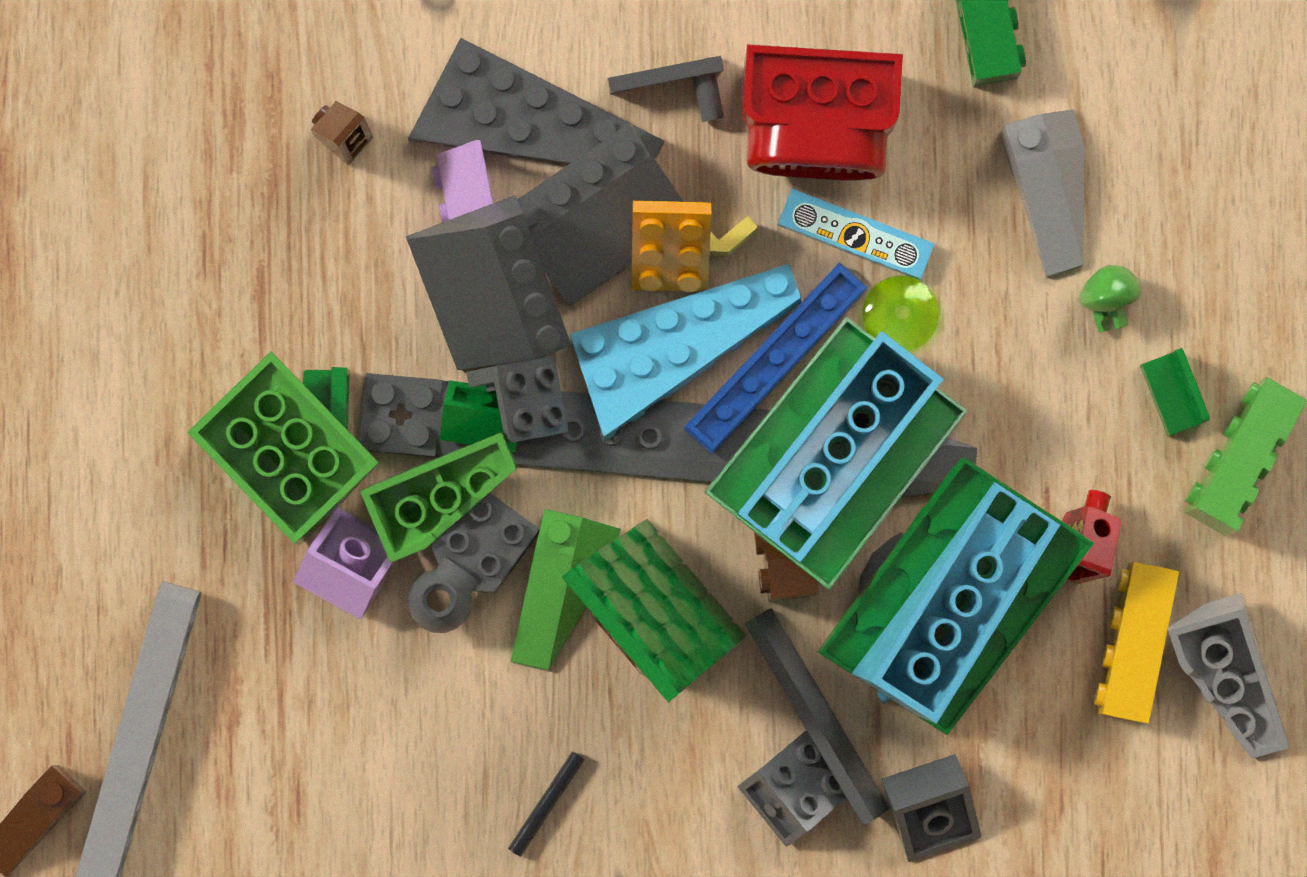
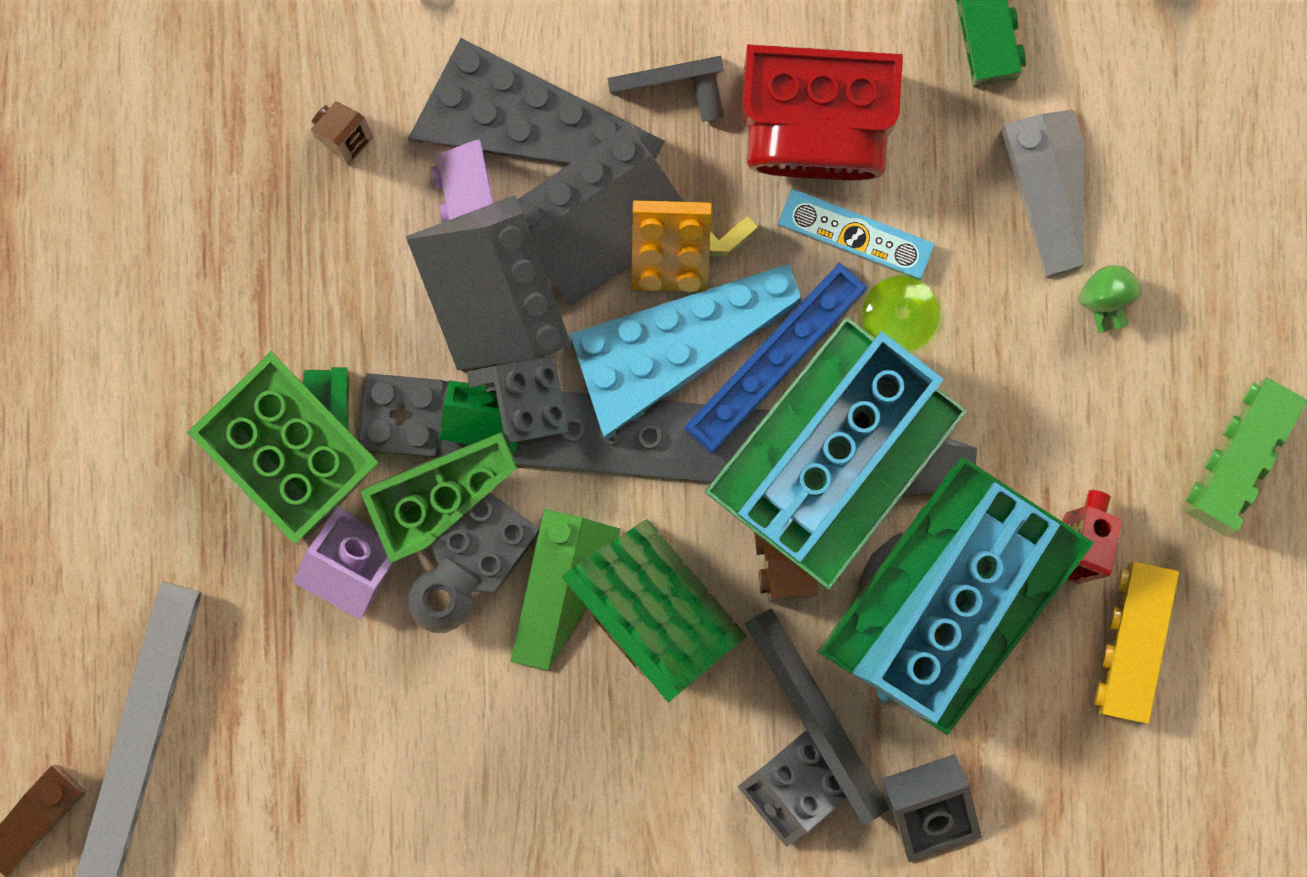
black bar [508,751,585,857] -> none
green panel [1140,348,1210,437] -> none
light grey wedge [1168,593,1289,758] -> none

